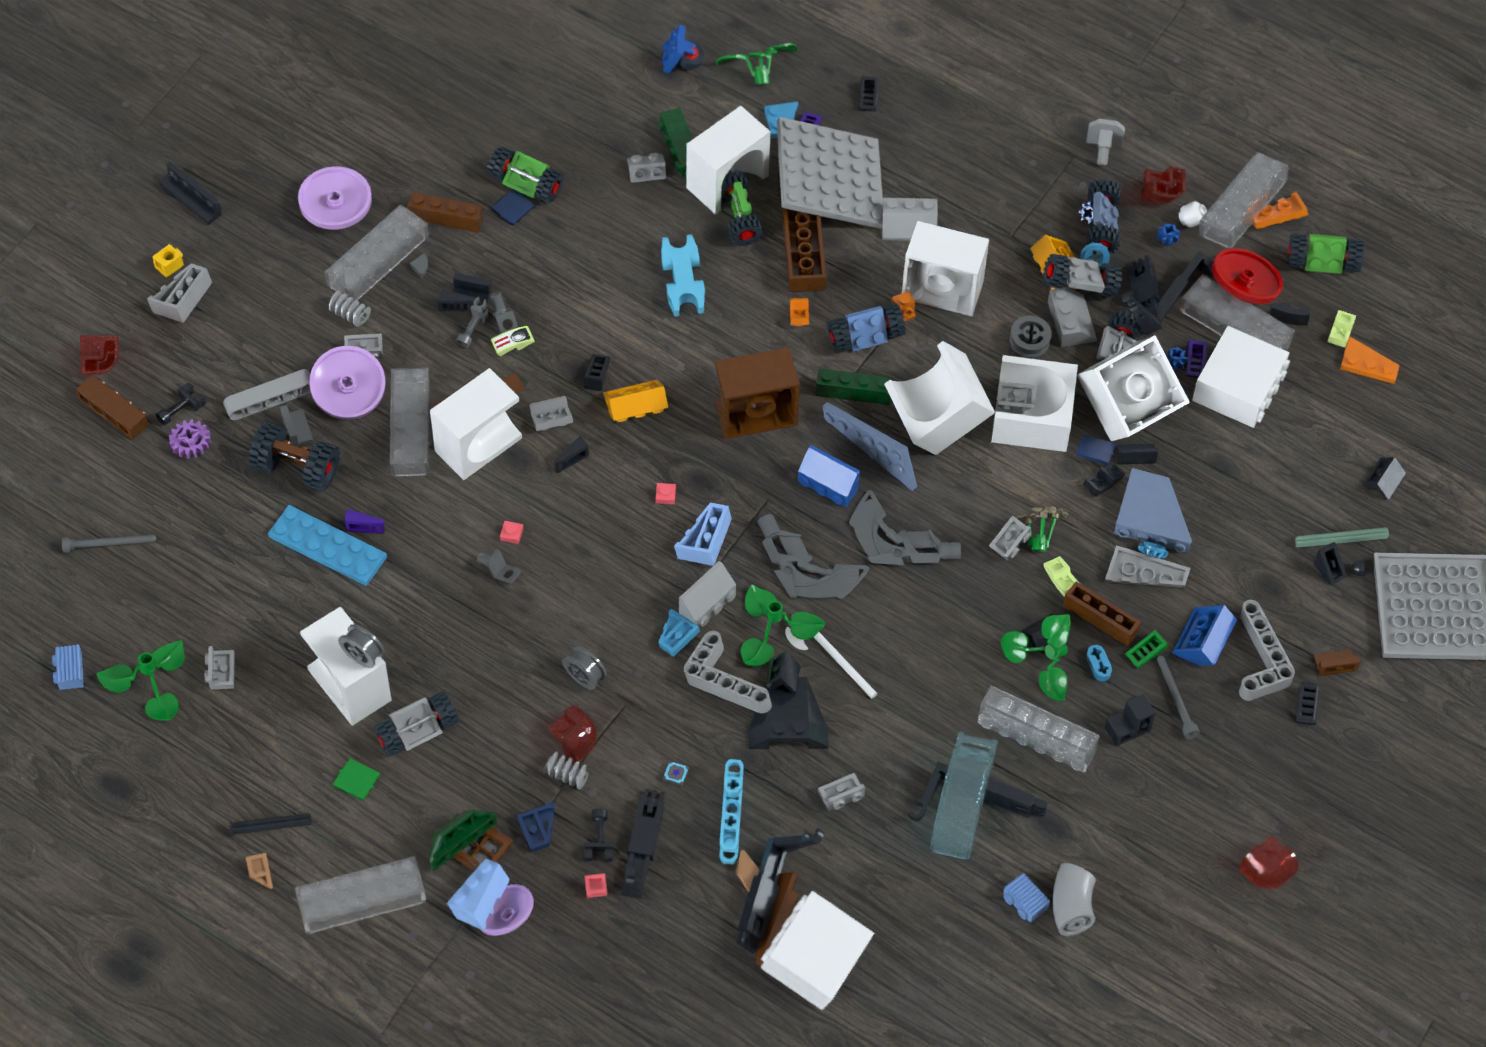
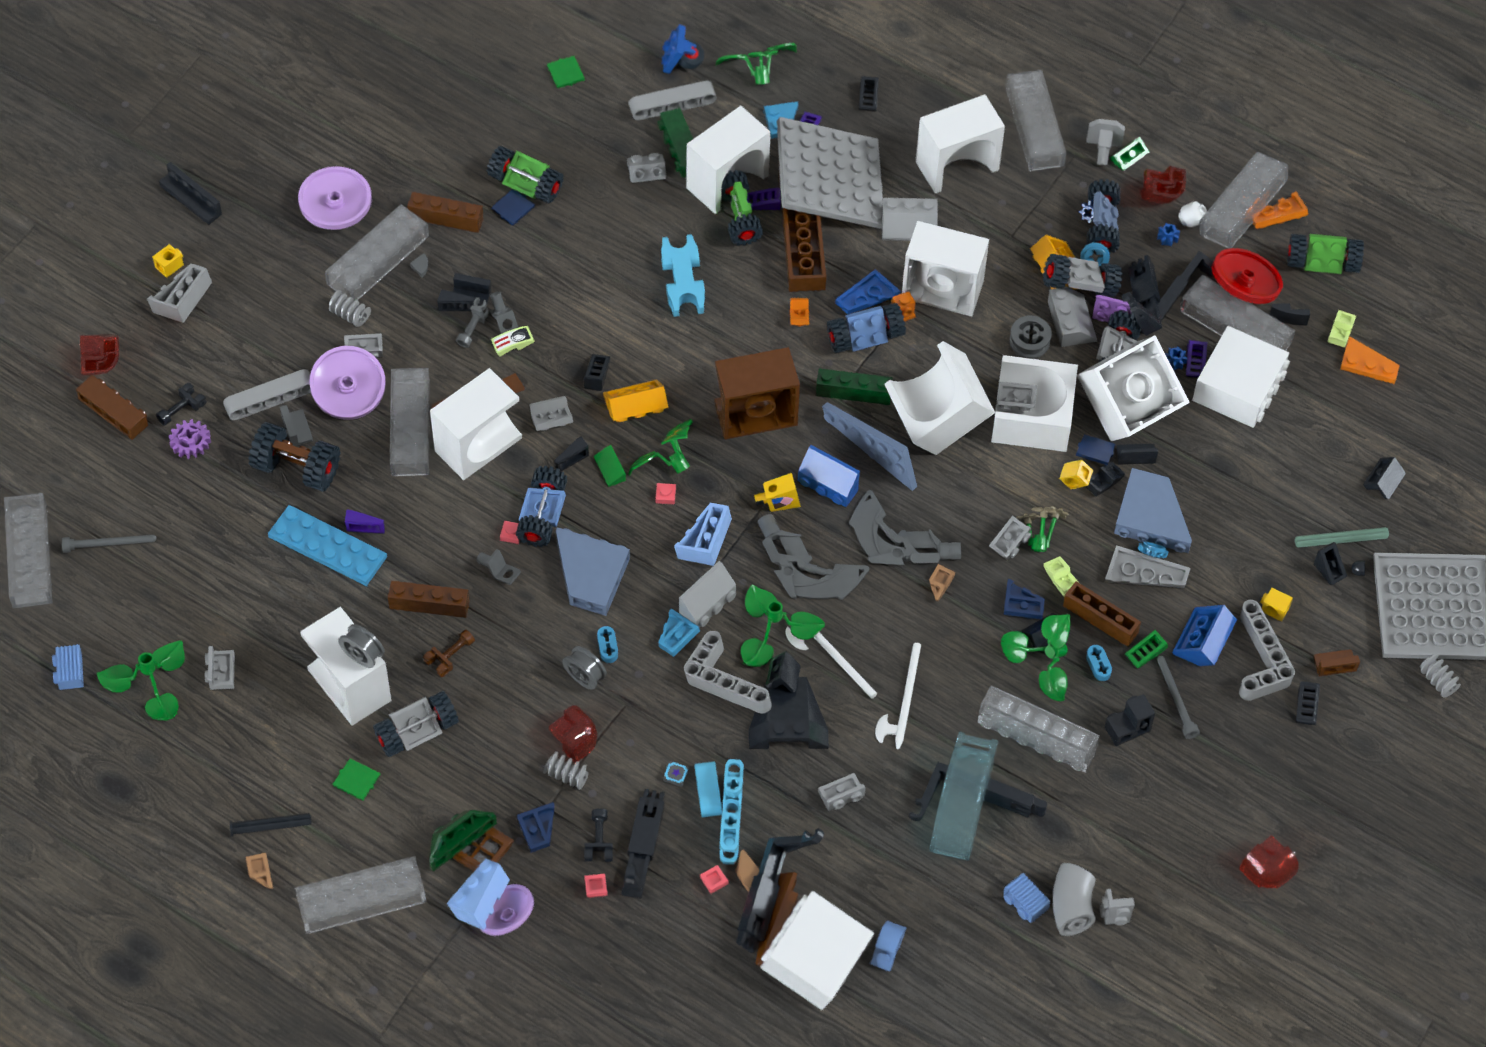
none -> clear brick [4,493,52,608]
none -> reddish brown brick [388,581,470,618]
none -> reddish brown bar [423,629,475,677]
none -> plate [516,466,568,547]
none -> green piece [547,56,585,89]
none -> sand blue slope [556,527,630,616]
none -> green slope [594,445,626,487]
none -> dark azure beam [597,626,618,663]
none -> light grey beam [628,81,717,120]
none -> green plant [628,419,693,475]
none -> medium azure beam [695,761,722,817]
none -> coral plate [700,865,728,894]
none -> dark purple slope [746,188,781,210]
none -> yellow torso [754,473,801,512]
none -> blue wing [835,269,901,314]
none -> medium blue brick [870,921,906,971]
none -> white piece [875,643,921,749]
none -> white piece [916,95,1005,193]
none -> medium nougat slope [929,564,955,601]
none -> dark blue wing [1004,579,1045,619]
none -> clear brick [1006,70,1066,171]
none -> yellow brick [1059,459,1093,489]
none -> medium lavender bracket [1092,295,1132,322]
none -> light grey bracket [1100,889,1134,925]
none -> slope [1109,137,1149,171]
none -> yellow brick [1260,588,1293,622]
none -> light grey piece [1420,653,1461,698]

